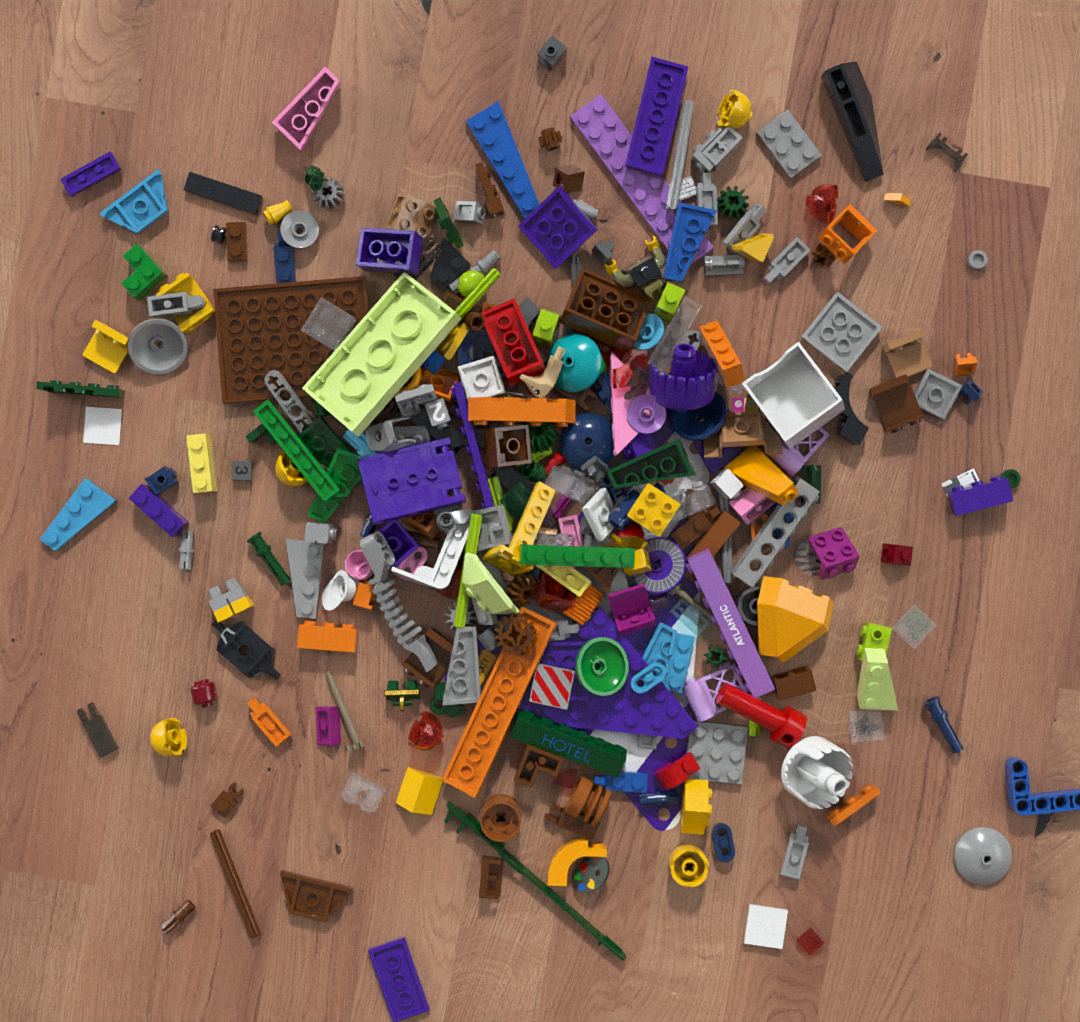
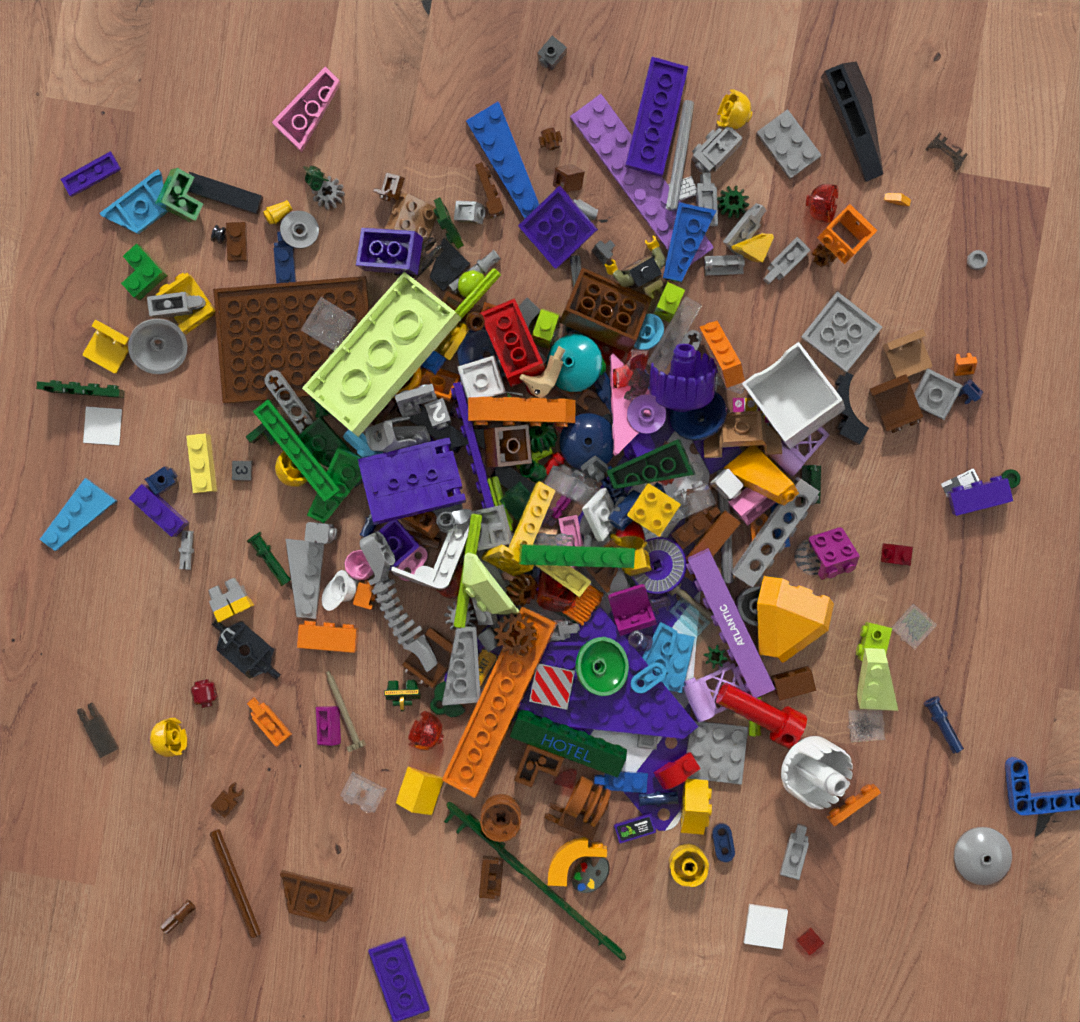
none -> green brick [155,168,203,222]
none -> reddish brown bracket [373,173,405,202]
none -> tile [614,813,656,843]
none -> clear purple bush [628,630,653,652]

